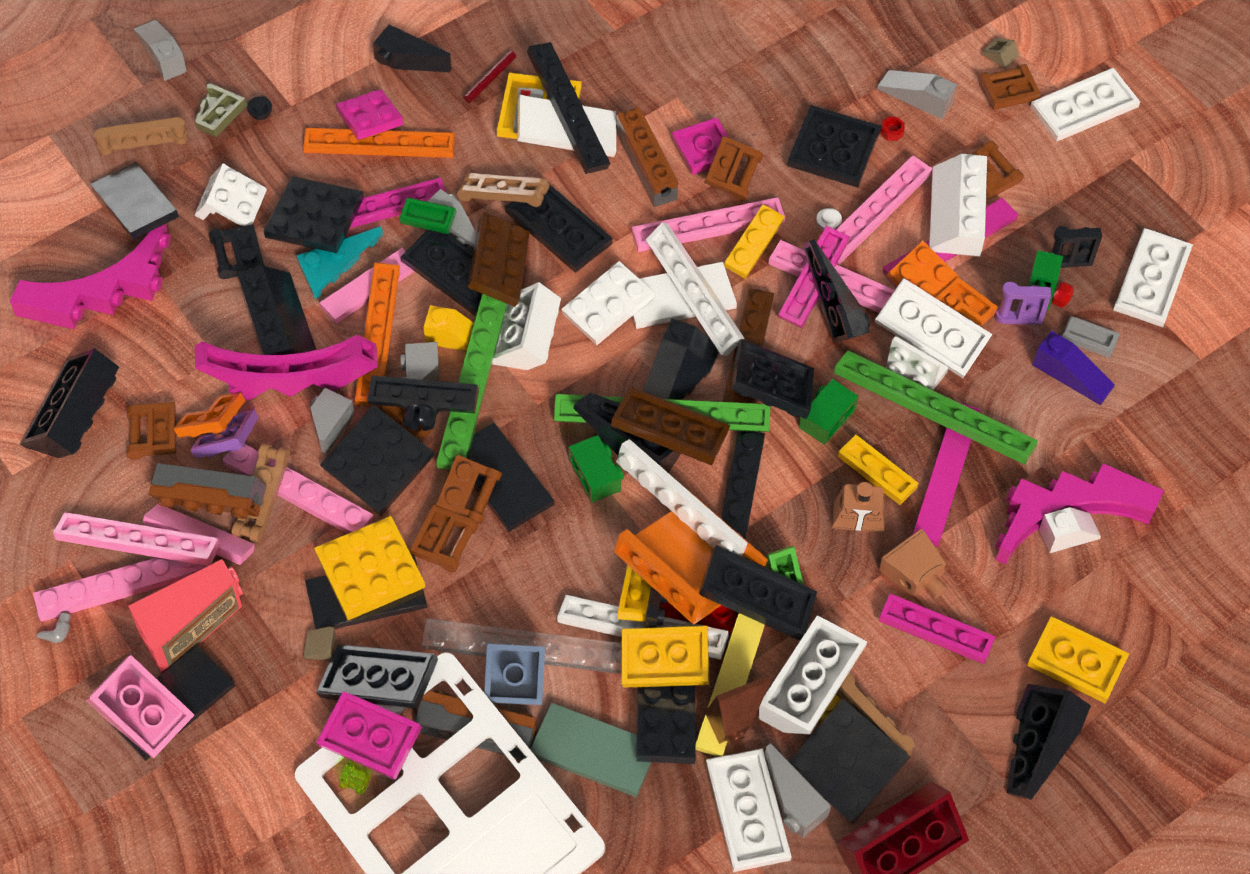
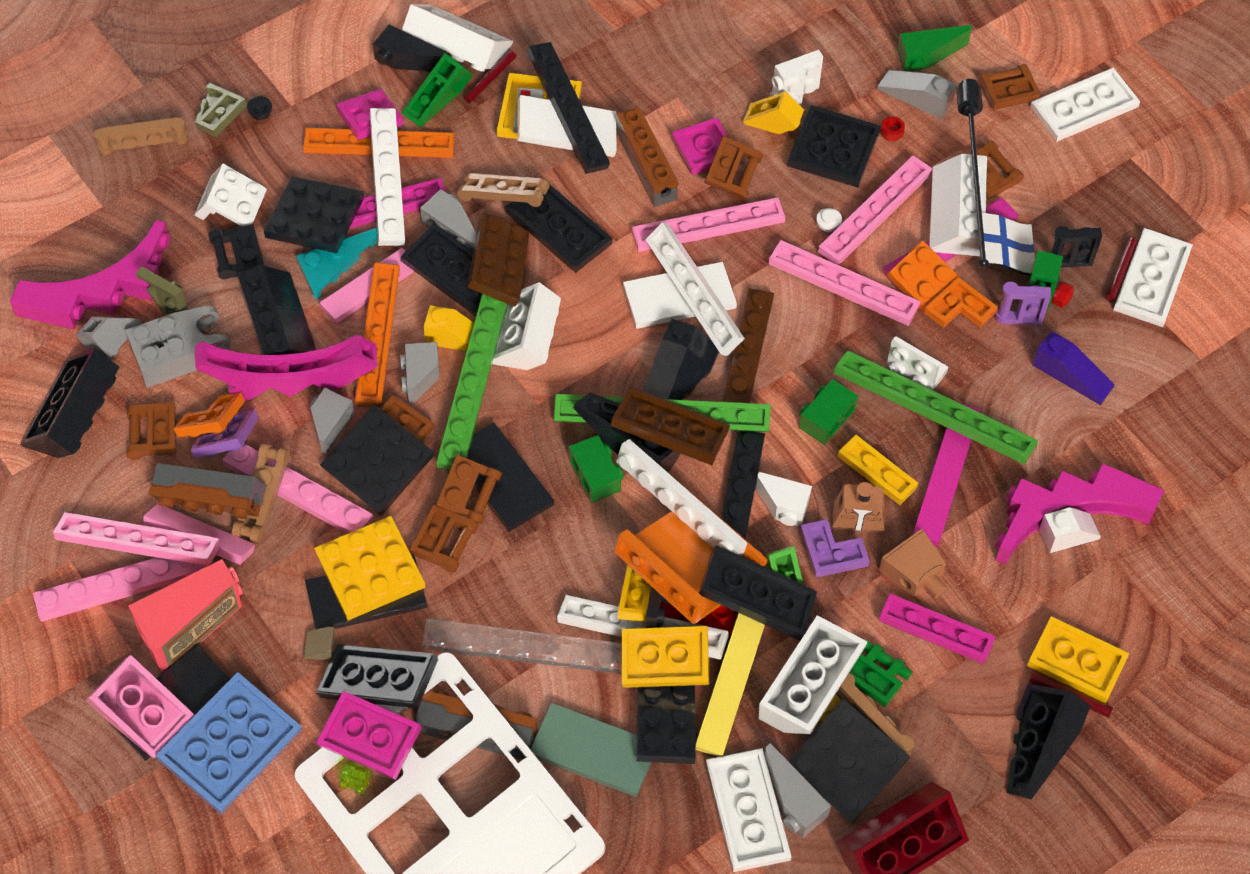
light grey animal [36,613,71,643] -> none
tile [90,162,179,239] -> none
light grey slope [134,20,187,81] -> none
black plate [367,375,479,431] -> none
green tile [399,197,457,234] -> none
sand blue brick [484,644,545,705] -> none
white plate [561,261,655,345] -> none
copper slope [705,675,771,744] -> none
yellow plate [724,204,785,279] -> none
black plate [731,339,814,419] -> none
dark pink plate [778,226,850,329] -> none
black wedge [803,239,870,344] -> none
white tile [875,278,992,378] -> none
dark tan slope [982,38,1019,68] -> none
light grey tile [1062,315,1120,358] -> none
none -> light grey slope [76,316,142,359]
none -> light grey brick [125,306,231,388]
none -> olive wing [135,266,188,315]
none -> medium blue plate [156,672,302,815]
none -> white plate [370,108,405,246]
none -> white slope [402,4,513,72]
none -> green slope [402,53,473,127]
none -> yellow slope [743,91,804,134]
none -> white slope [756,472,812,527]
none -> white plate [770,50,823,104]
none -> medium lavender plate [800,519,870,578]
none -> green plate [849,639,913,708]
none -> green slope [897,25,972,72]
none -> flag [956,79,1035,275]
none -> dark red bar [1029,671,1113,718]
none -> dark red bar [1105,237,1138,302]

